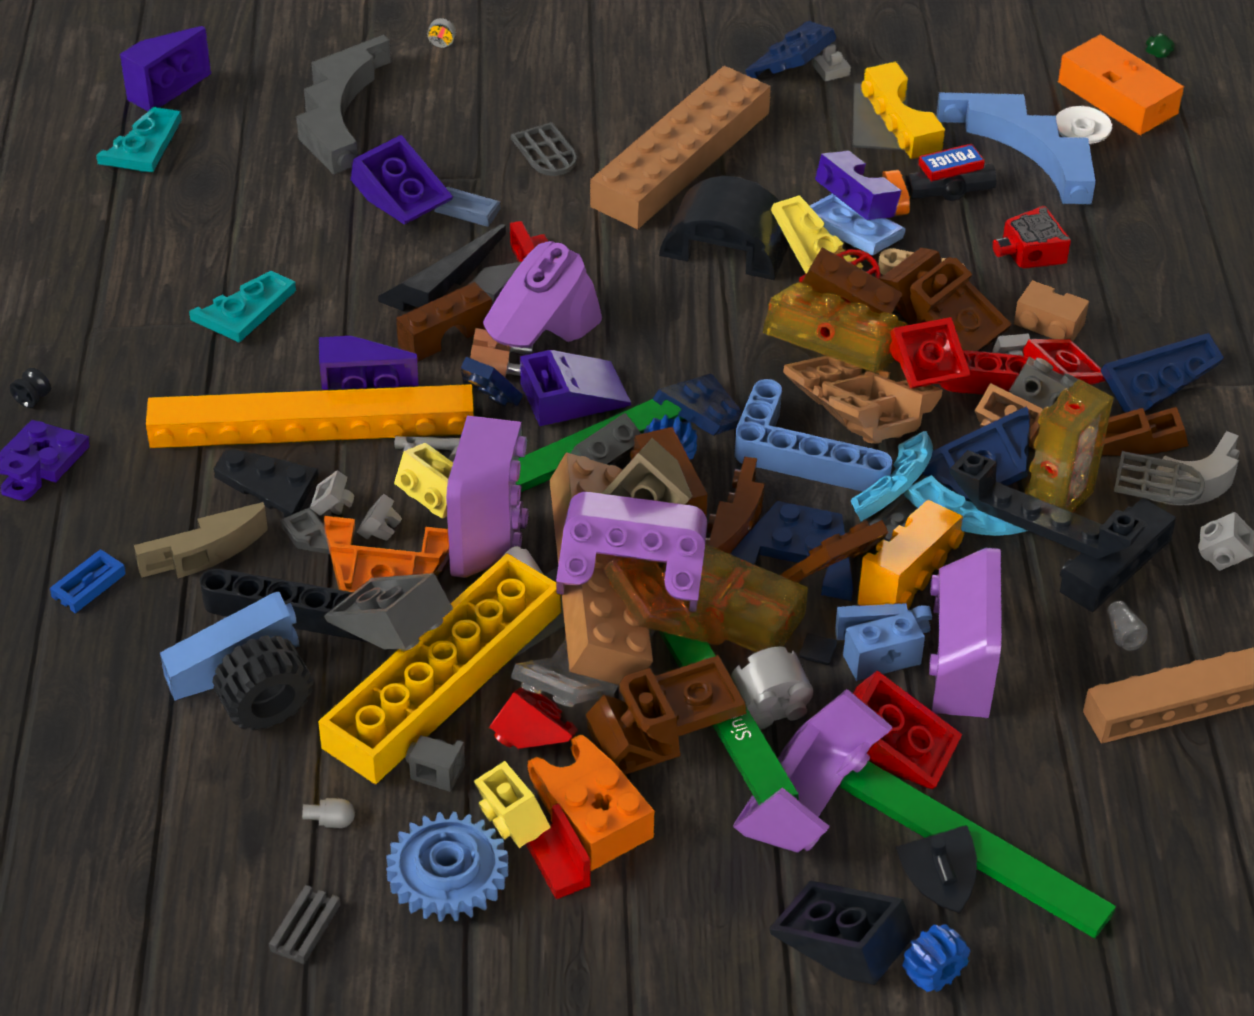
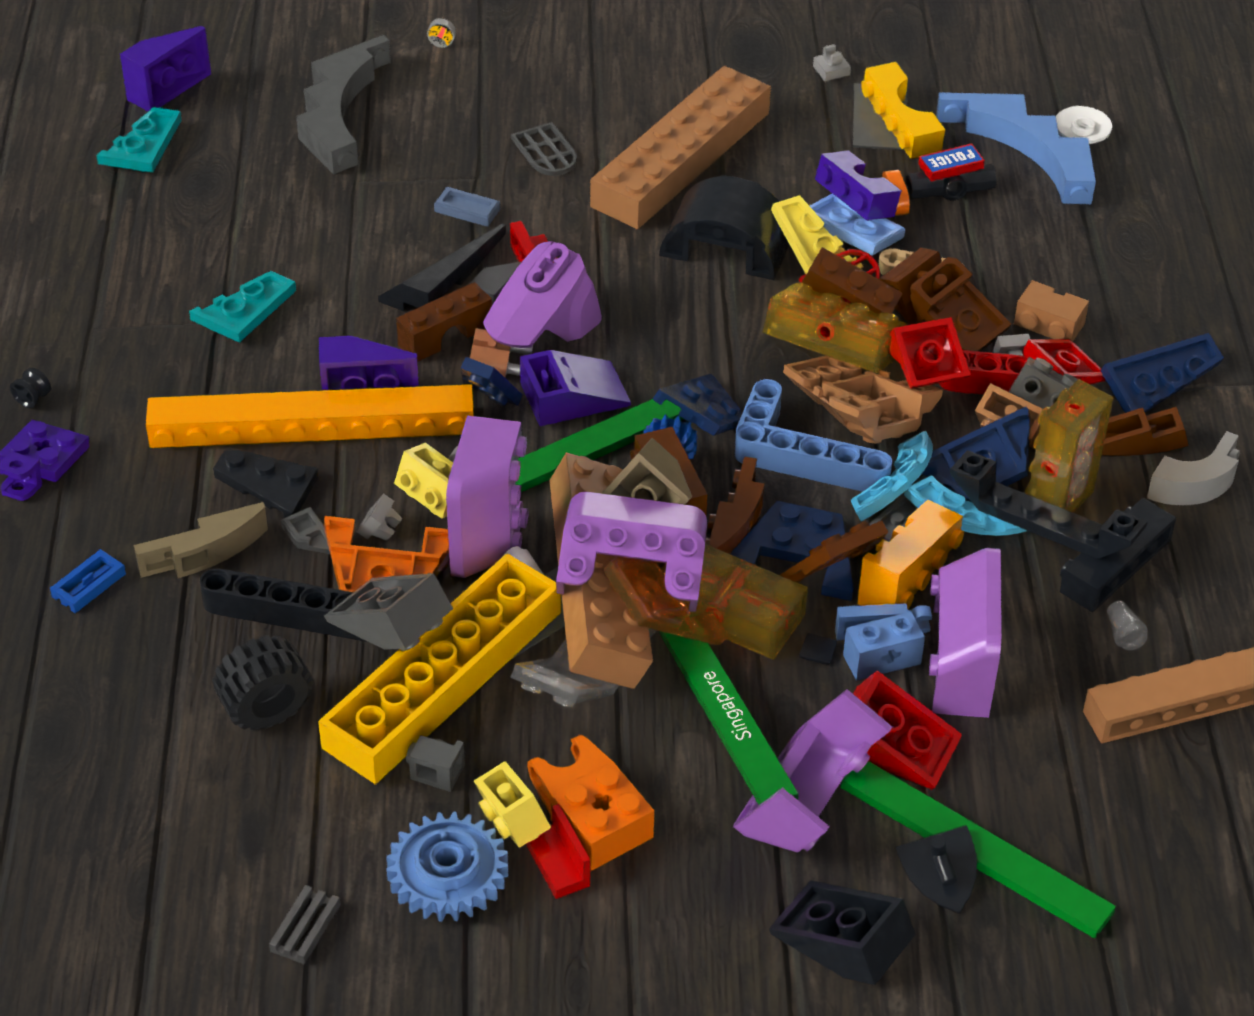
medium blue slope [160,591,299,701] -> none
light grey cylinder [302,798,355,828] -> none
light grey tile [310,470,355,515] -> none
dark purple slope [351,135,453,225] -> none
light grey hose [395,436,460,451] -> none
red slope [489,683,578,749] -> none
dark grey brick [570,413,642,466] -> none
reddish brown piece [586,655,746,775] -> none
light grey brick [731,647,813,729] -> none
dark blue wing [745,21,837,79] -> none
blue gear [902,924,970,992] -> none
red torso [993,206,1071,269] -> none
orange brick [1058,34,1184,135] -> none
dark grey window [1114,451,1205,505] -> none
dark green piece [1145,33,1175,58] -> none
light grey brick [1198,512,1254,571] -> none

